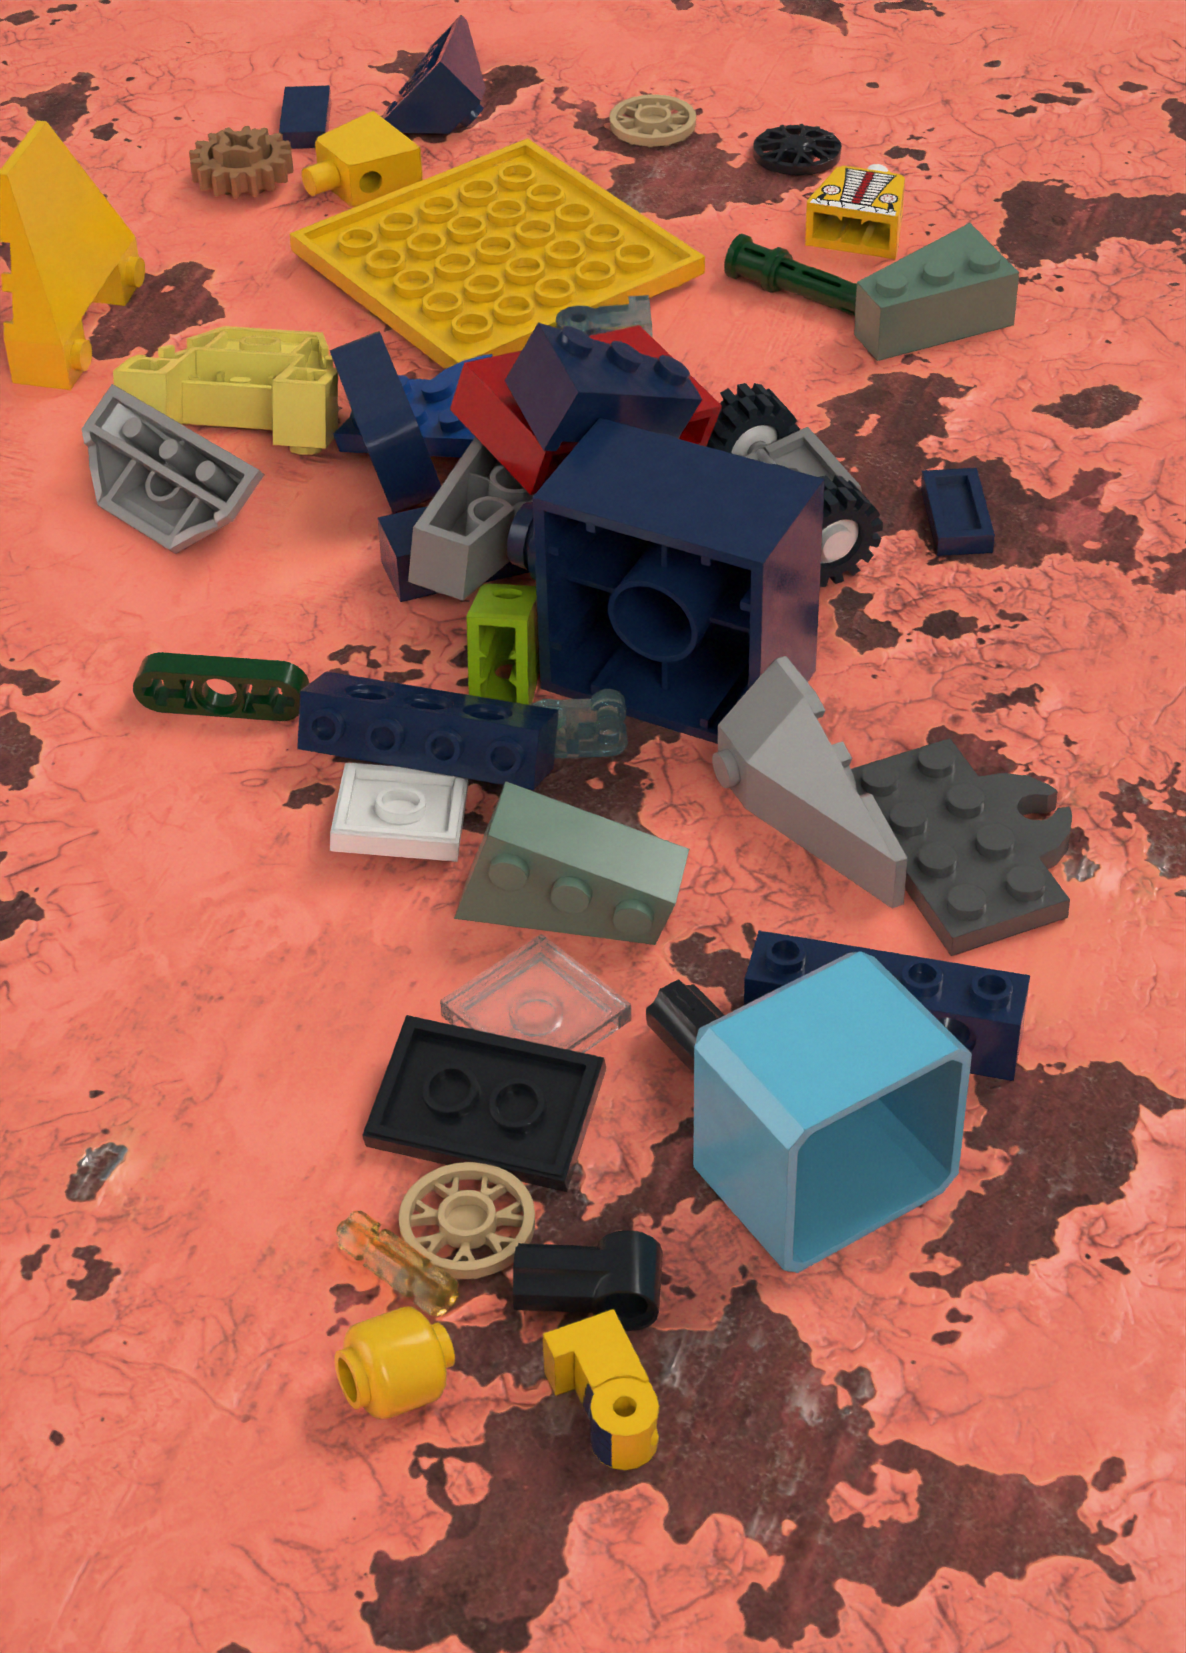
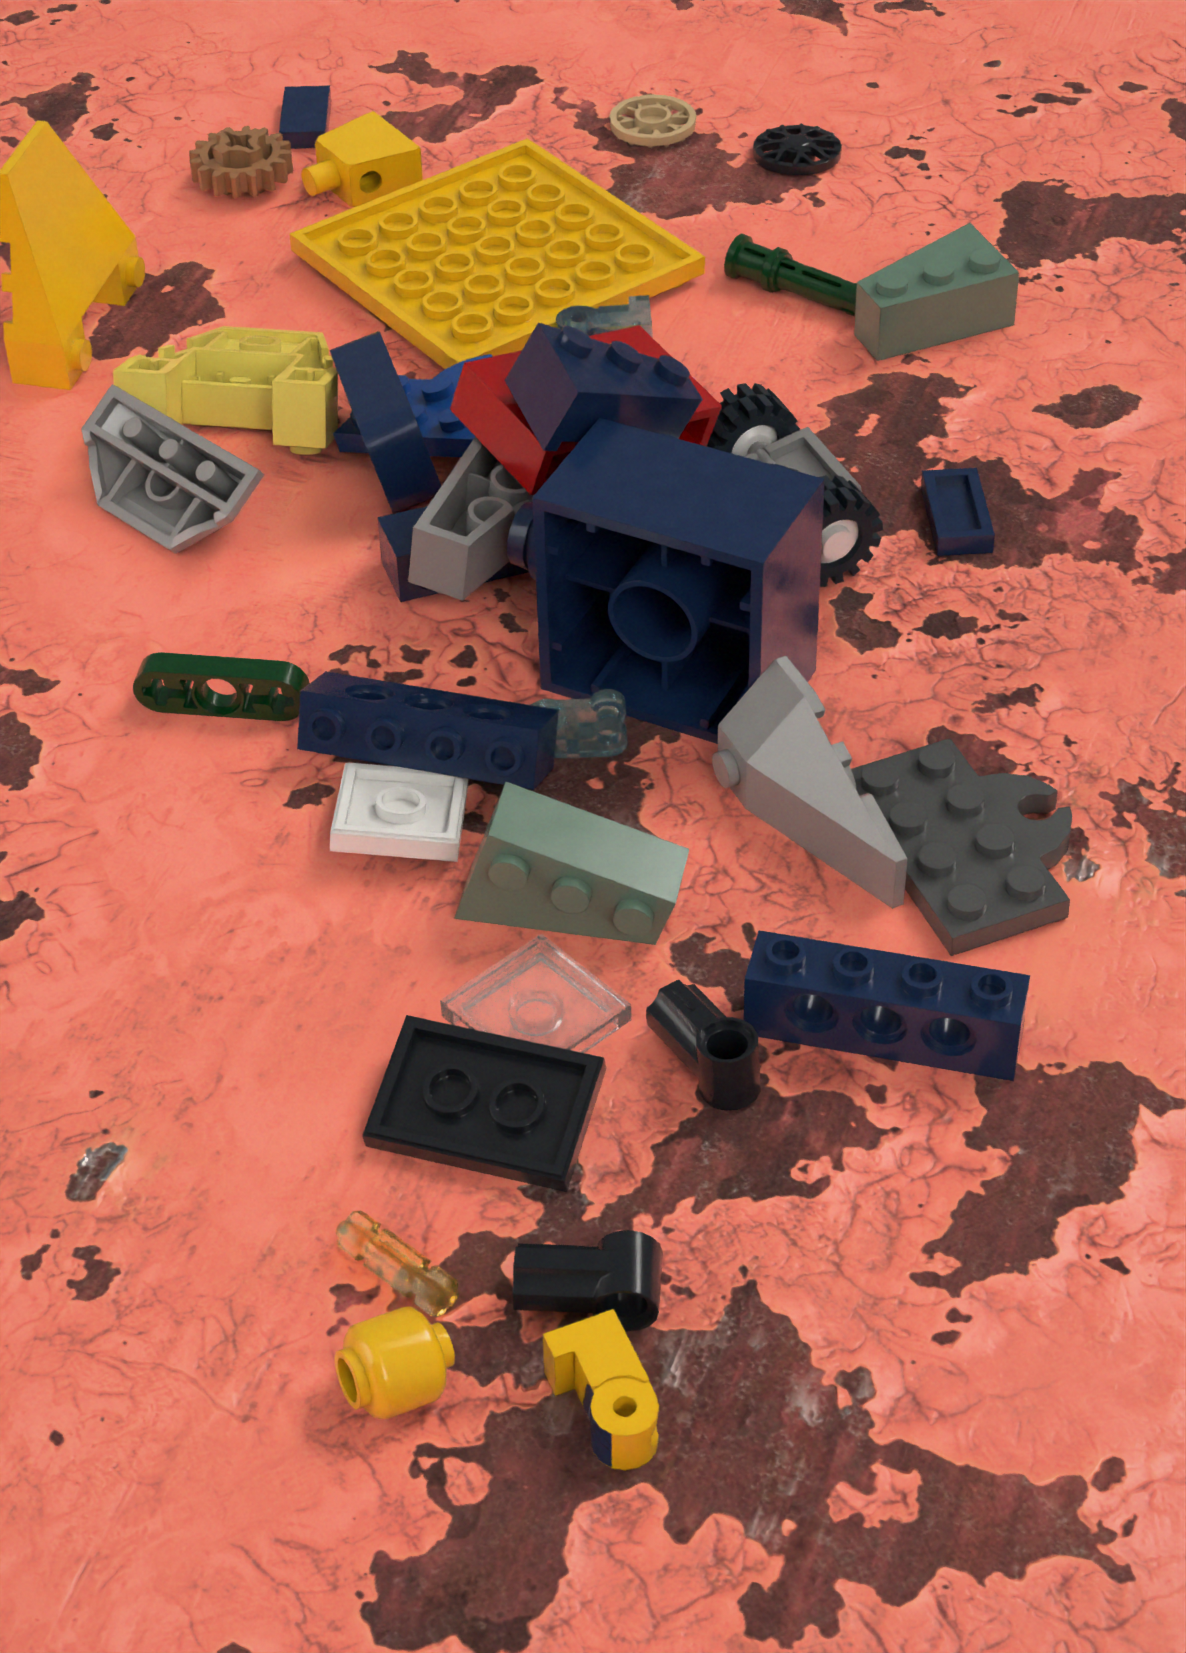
dark blue wedge [382,15,486,134] -> none
tan wheel [399,1162,535,1279] -> none
lime torso [466,583,540,705] -> none
medium azure plate [693,951,972,1273] -> none
yellow torso [805,164,905,260] -> none

